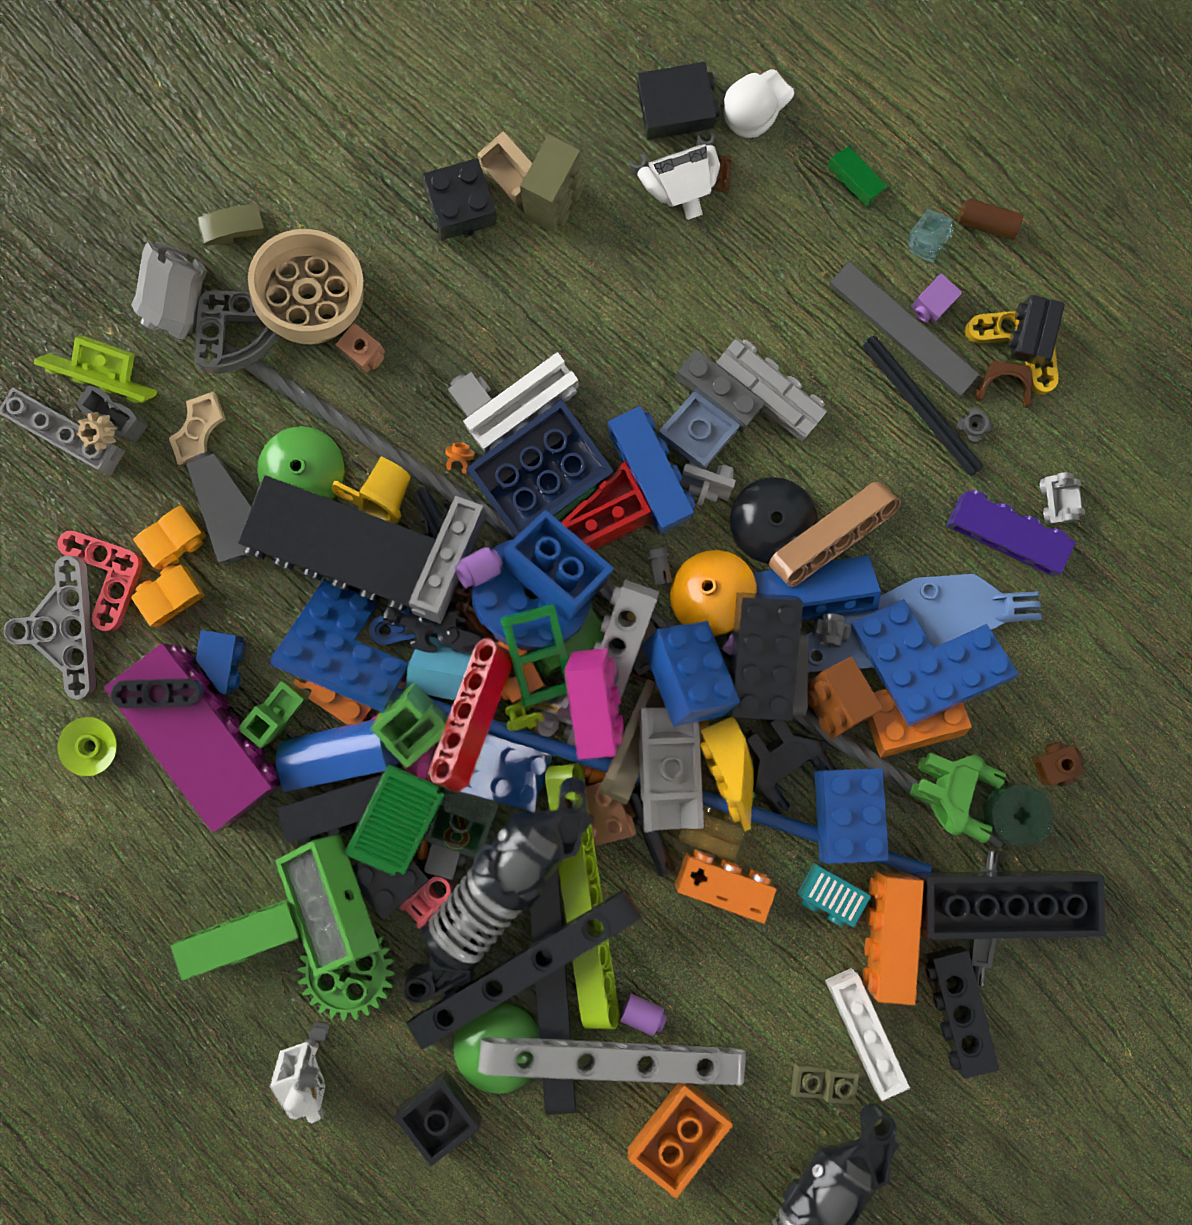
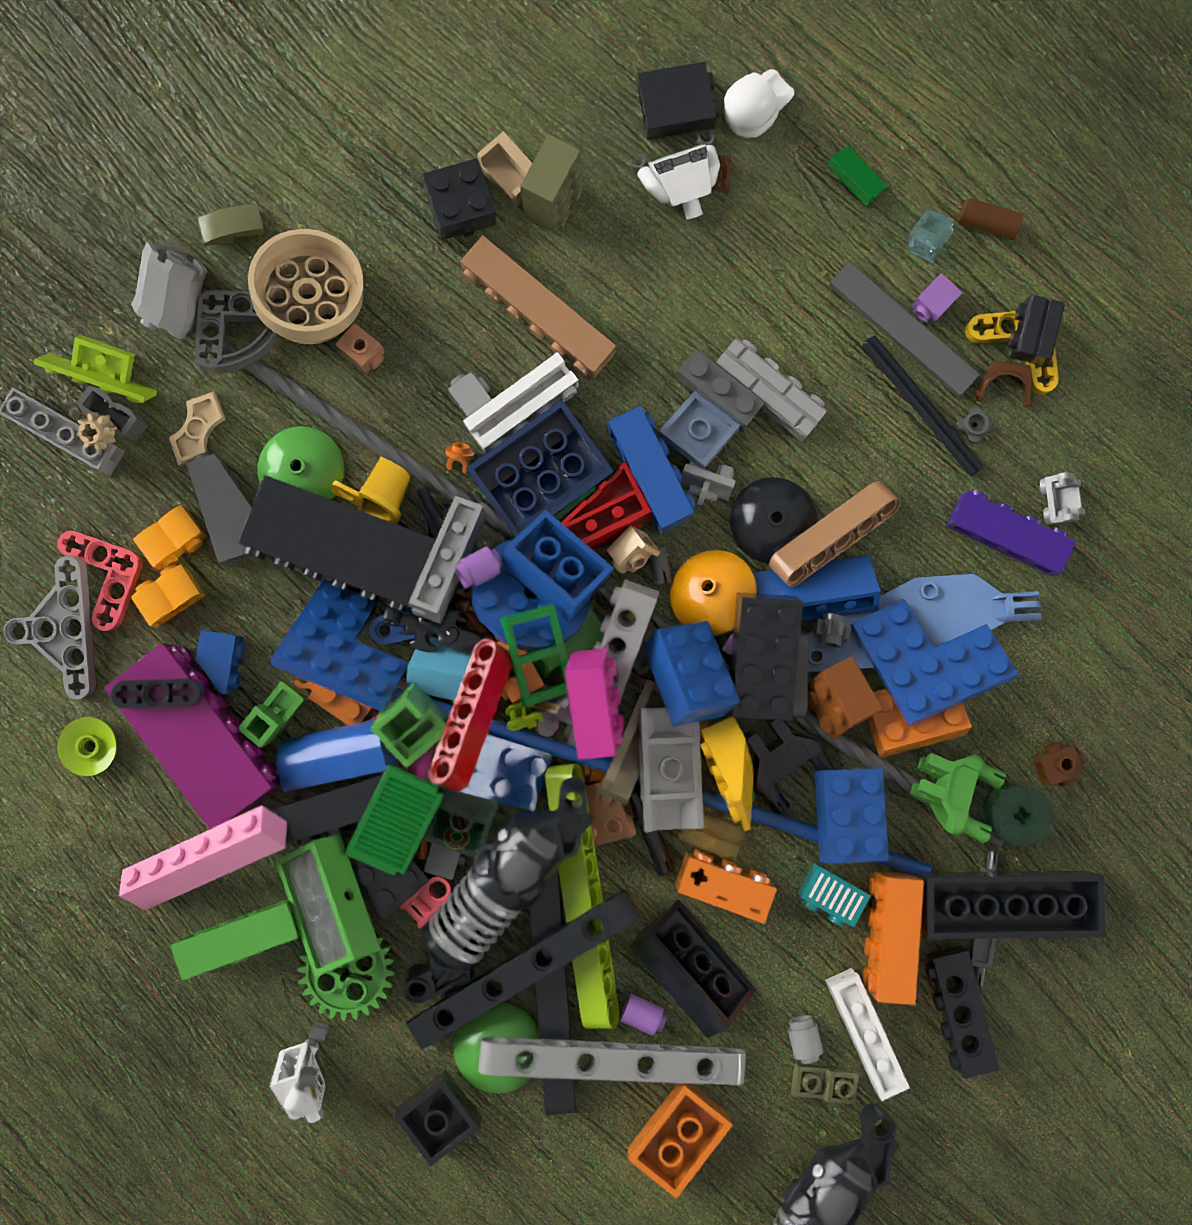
none -> bright pink brick [119,806,287,910]
none -> medium nougat brick [460,235,616,379]
none -> tan brick [607,525,661,574]
none -> black slope [629,899,756,1039]
none -> light grey brick [787,1015,824,1064]

